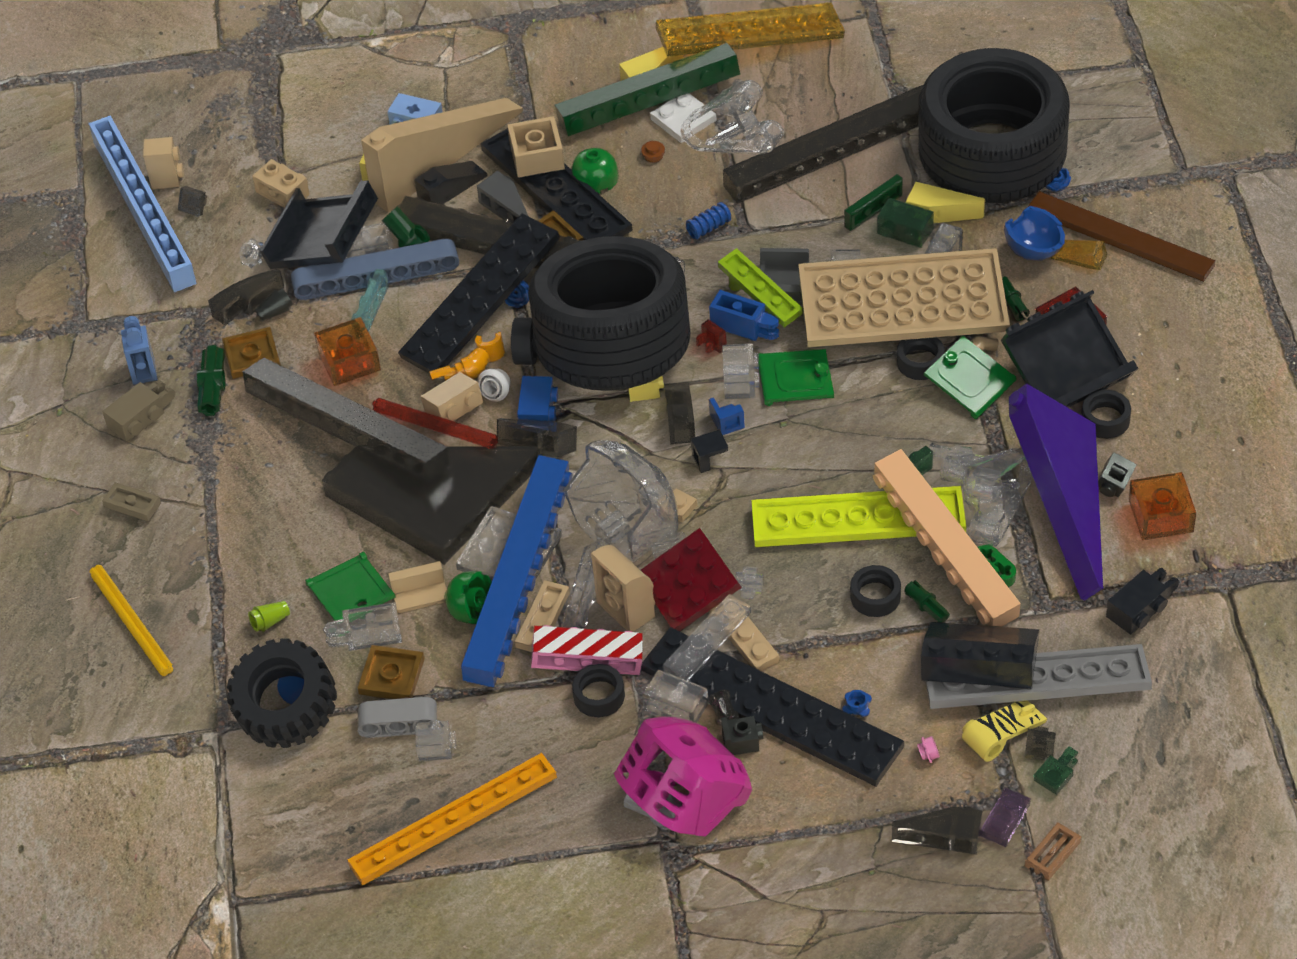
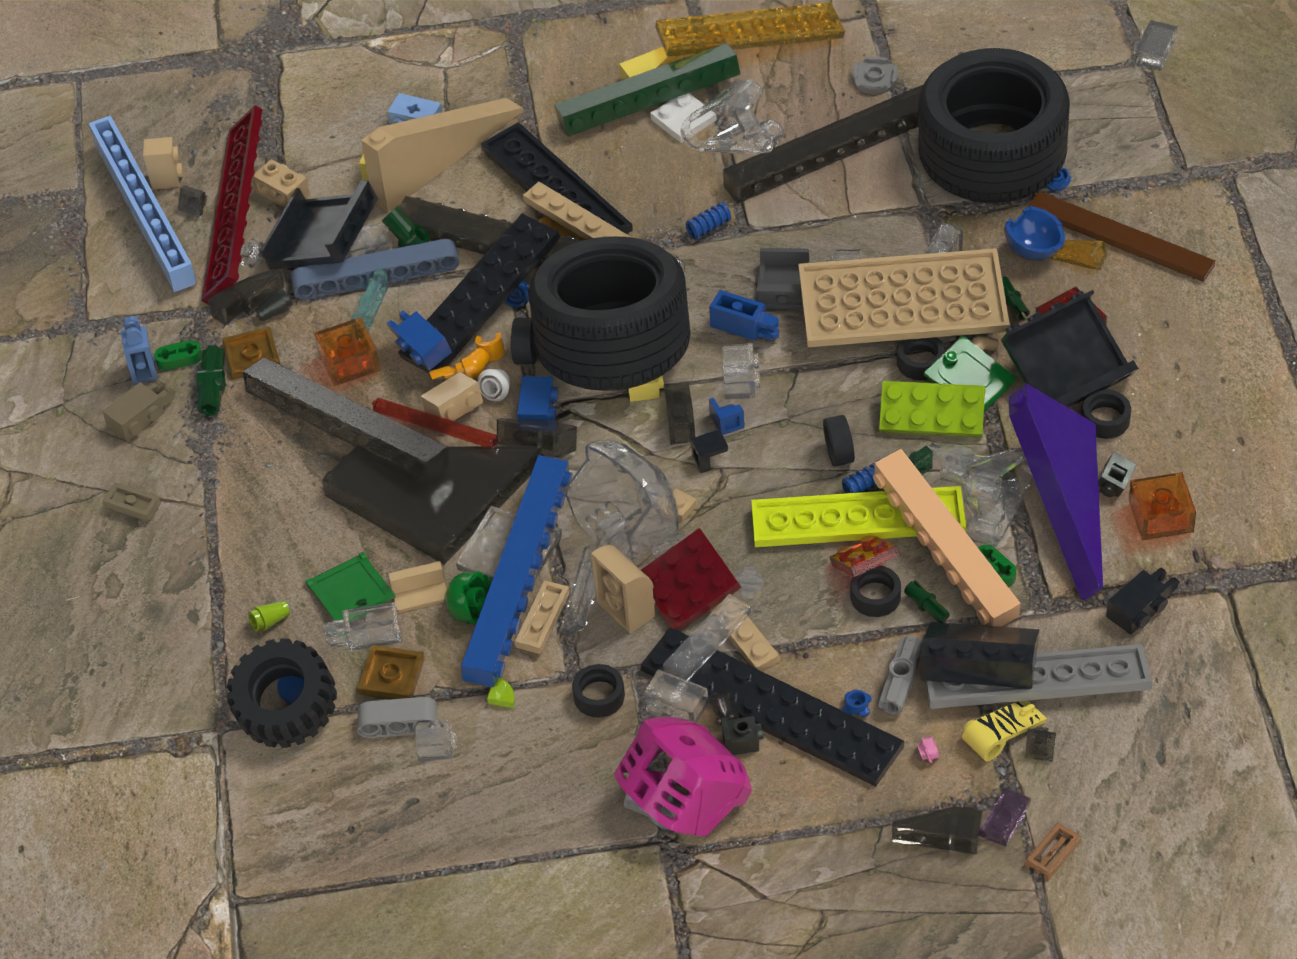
yellow axle [89,565,173,676] -> none
light orange plate [347,753,557,886] -> none
black slope [414,161,488,211] -> none
dark grey slope [477,171,528,225] -> none
tan brick [507,116,565,177] -> none
brick [531,625,643,675] -> none
green cylinder [571,148,619,194] -> none
dark orange plate [641,141,665,163] -> none
clear red tile [696,319,727,353] -> none
lime piece [718,248,803,328] -> none
green container [756,349,834,406] -> none
dark green tile [844,174,903,231] -> none
clear green brick [877,198,934,248] -> none
light yellow slope [906,182,985,224] -> none
clear green plate [1034,746,1078,795] -> none
none -> green beam [154,340,202,370]
none -> dark red plate [201,105,263,305]
none -> blue hinge [387,310,452,371]
none -> lime tile [487,678,515,708]
none -> tan plate [523,182,630,240]
none -> black tyre [823,415,855,466]
none -> clear red plate [829,535,901,577]
none -> blue piece [842,459,881,493]
none -> light grey tile [852,57,898,94]
none -> lime plate [879,381,985,438]
none -> light grey piece [879,635,923,715]
none -> clear brick [1133,20,1178,71]

